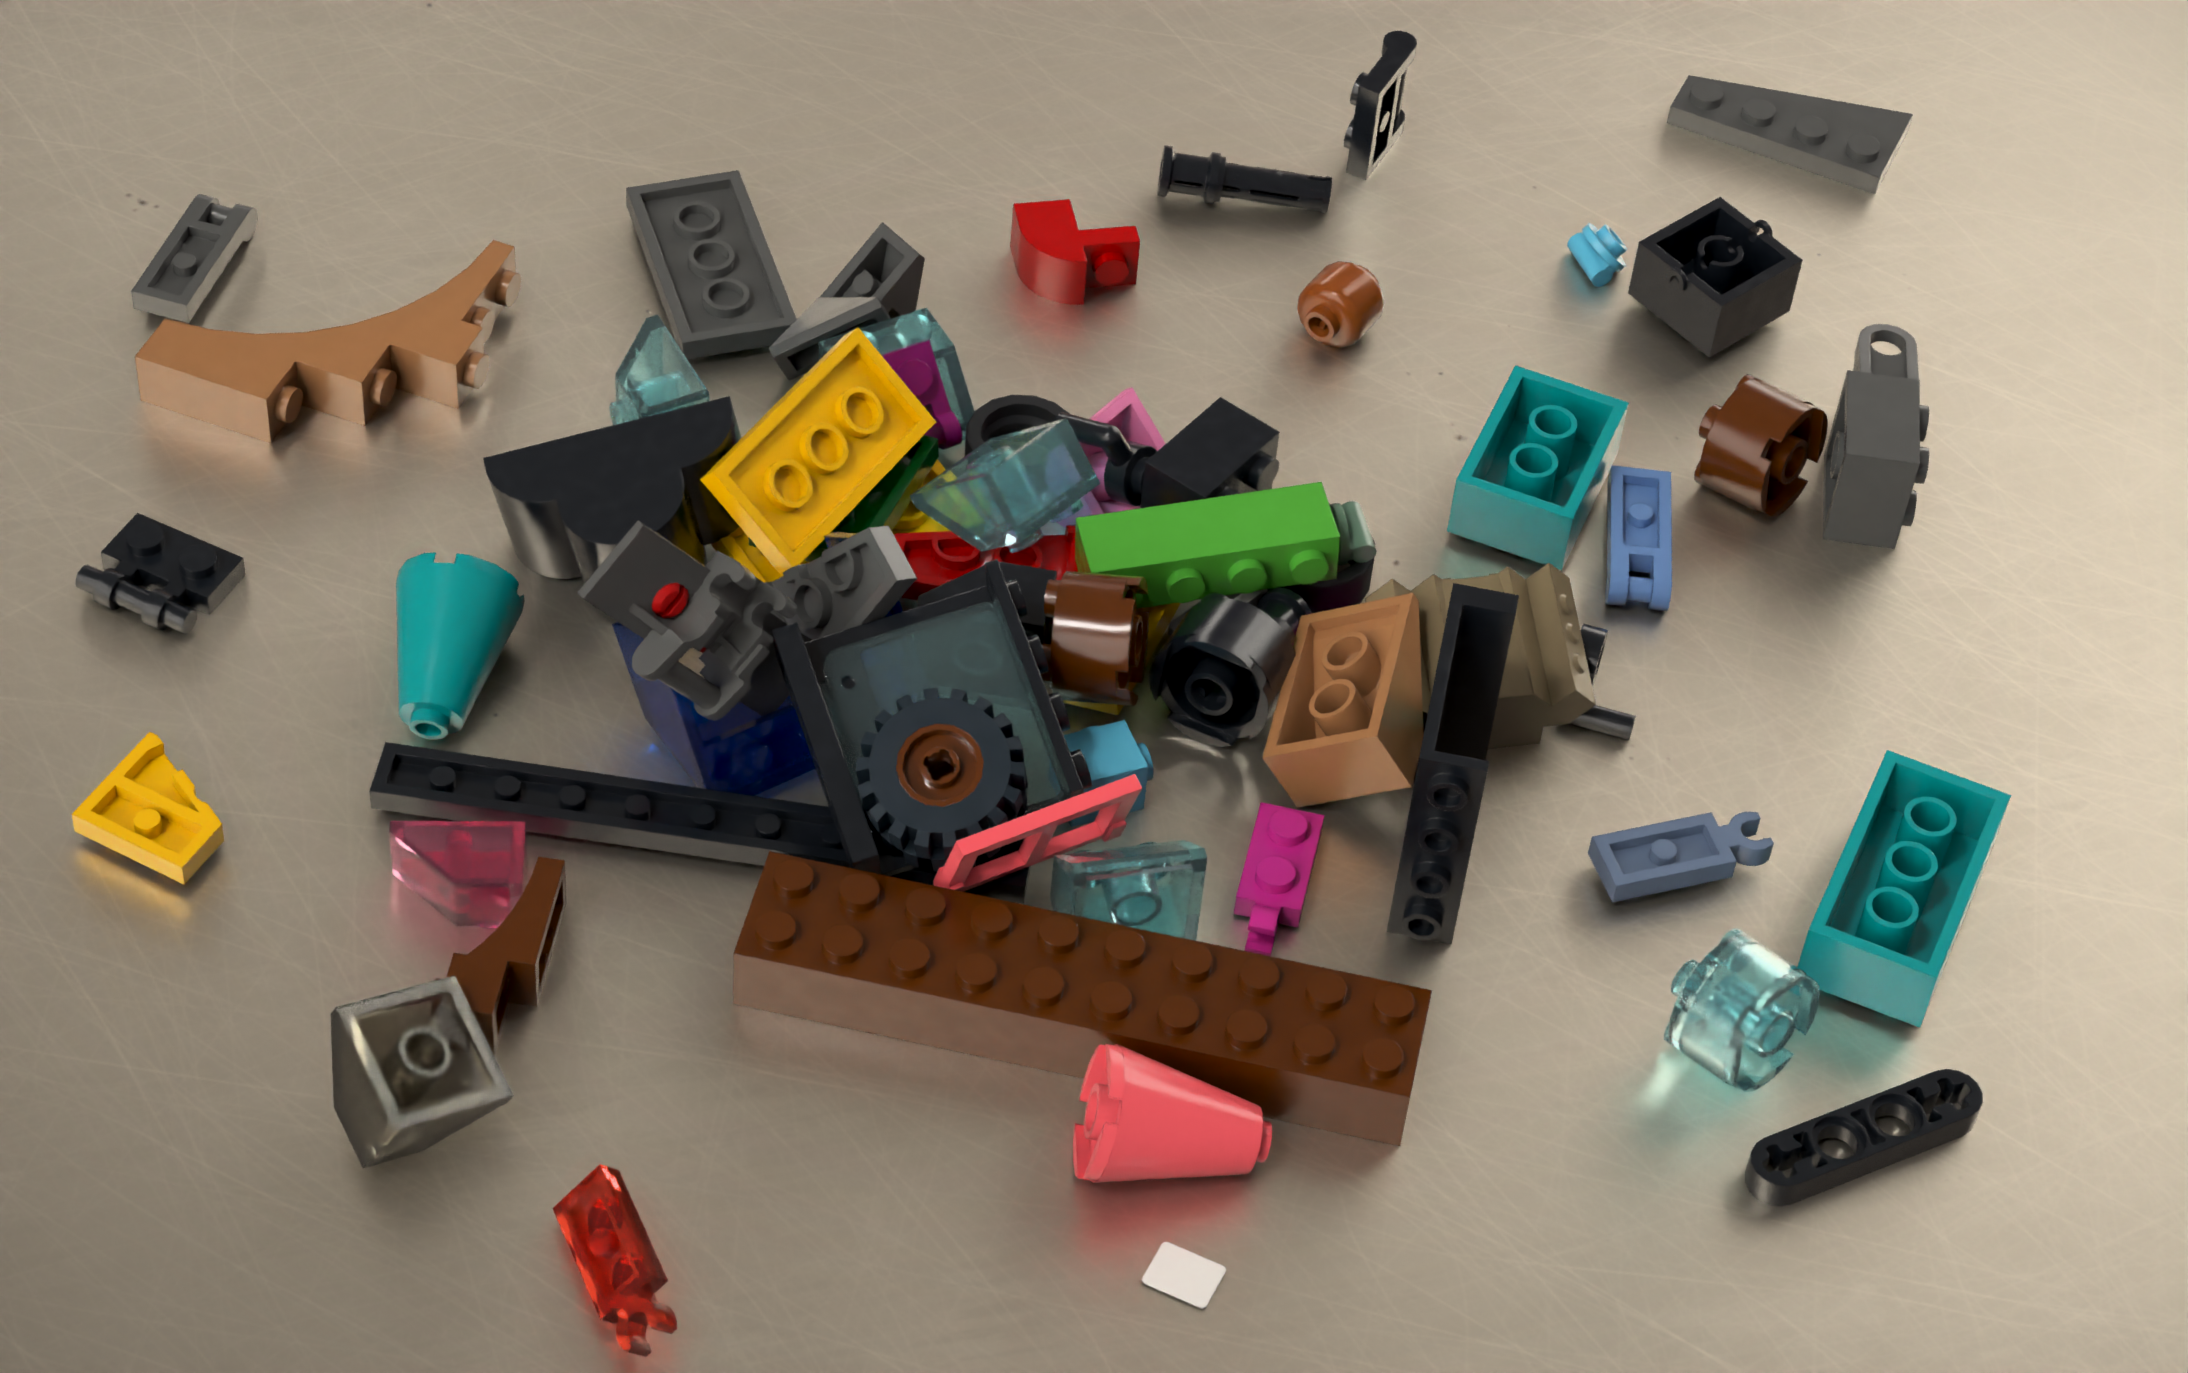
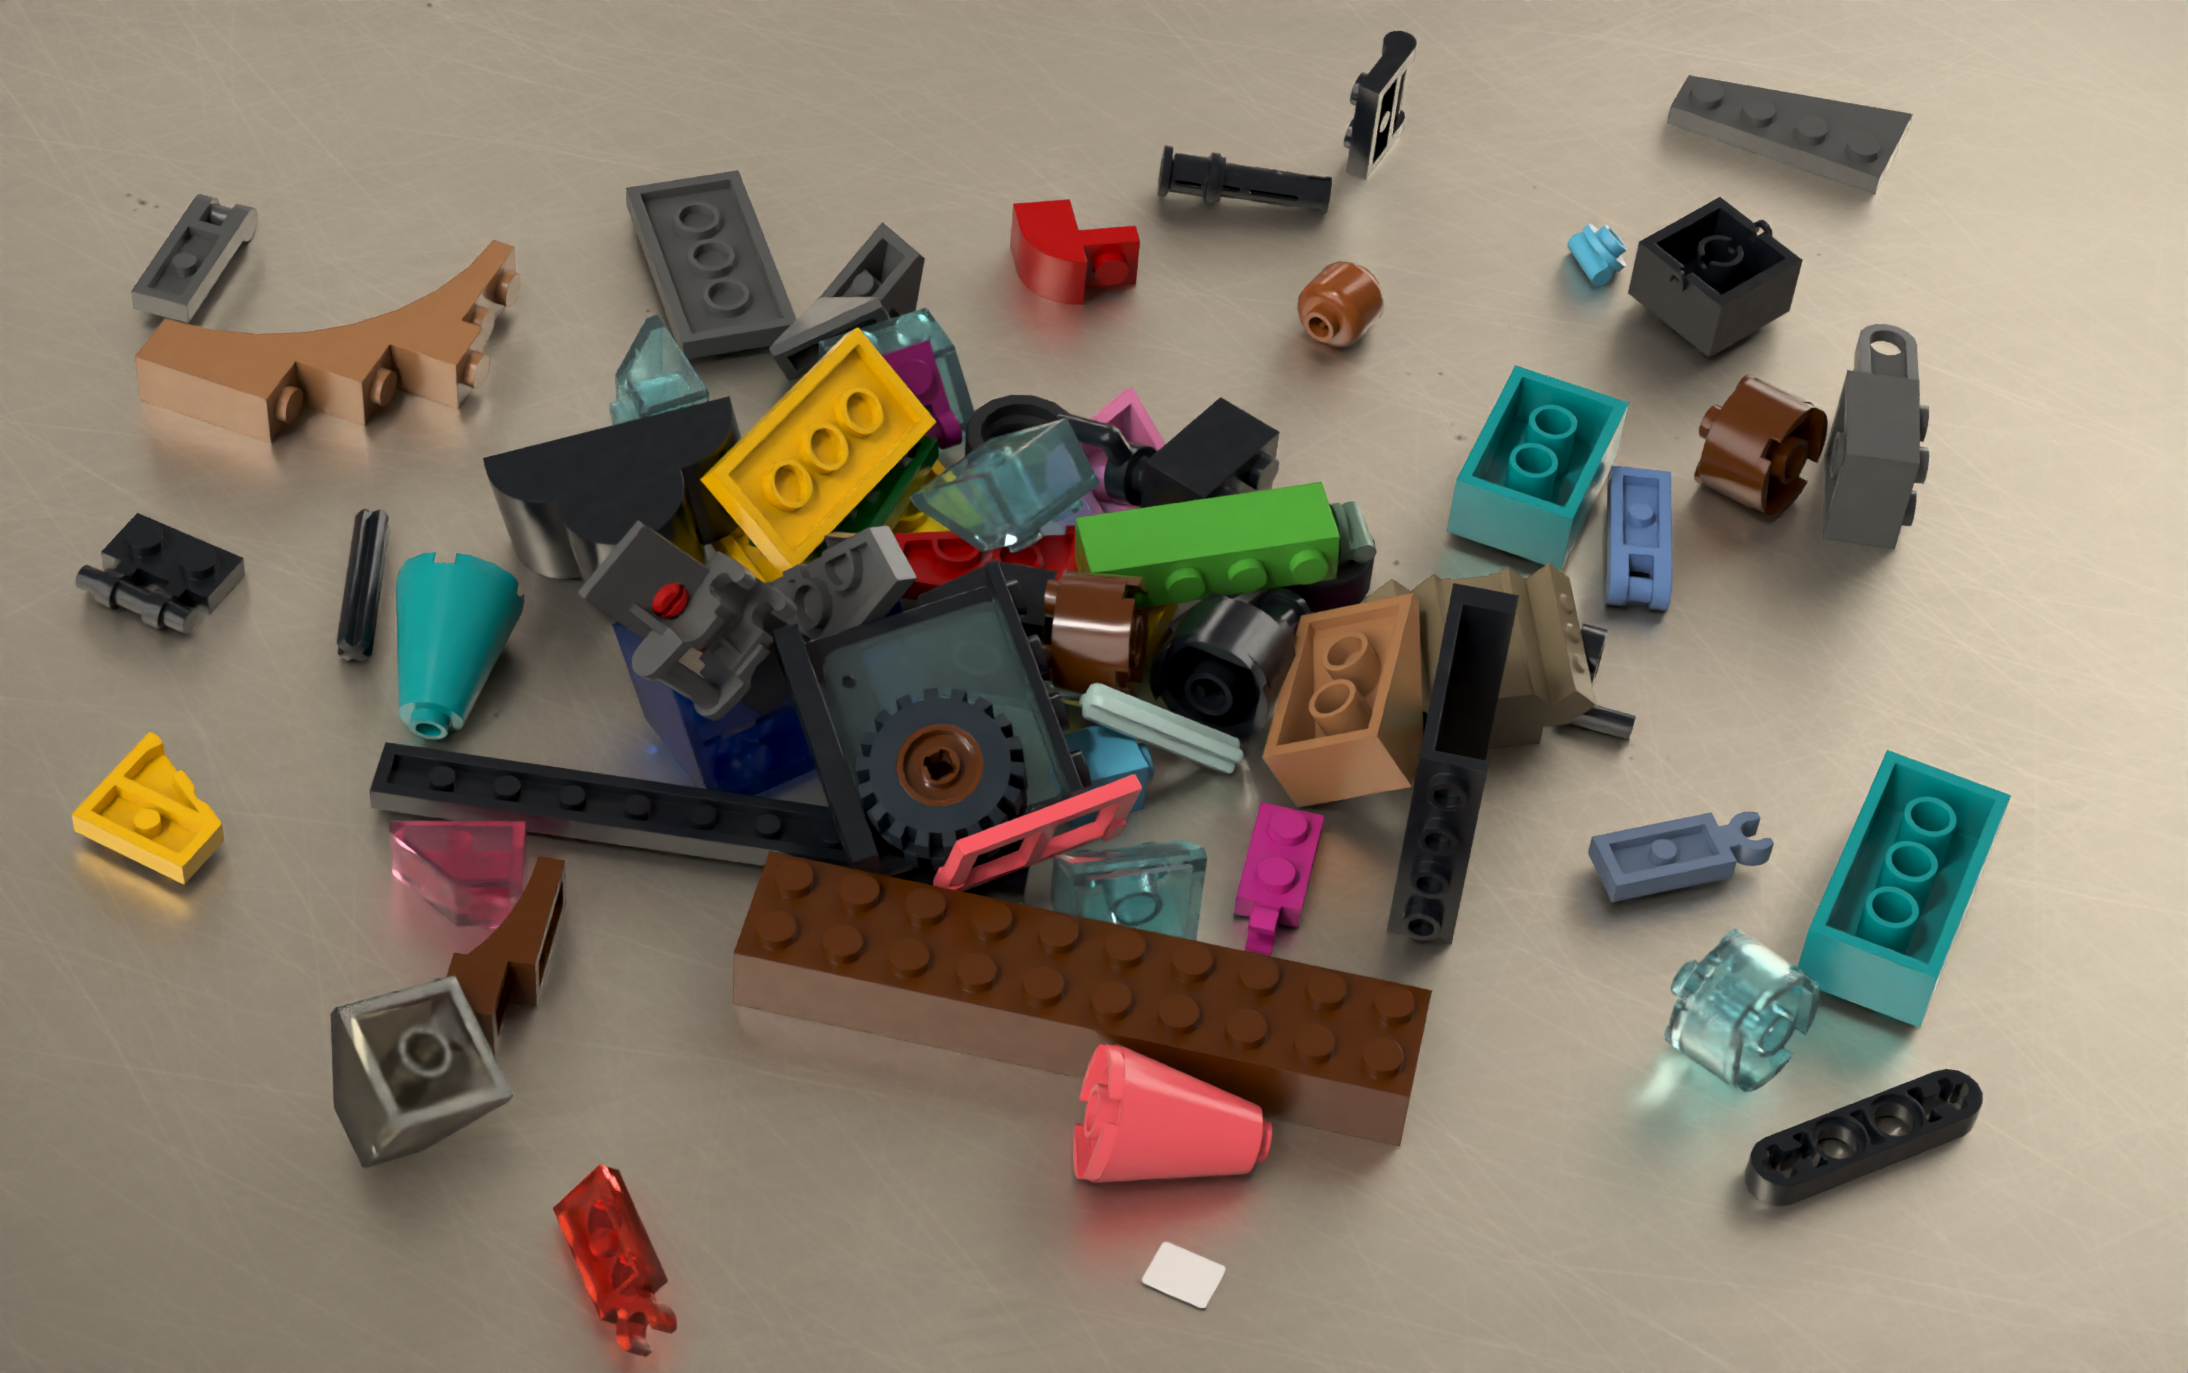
none -> black axle [337,509,390,662]
none -> light aqua axle [1079,683,1244,774]

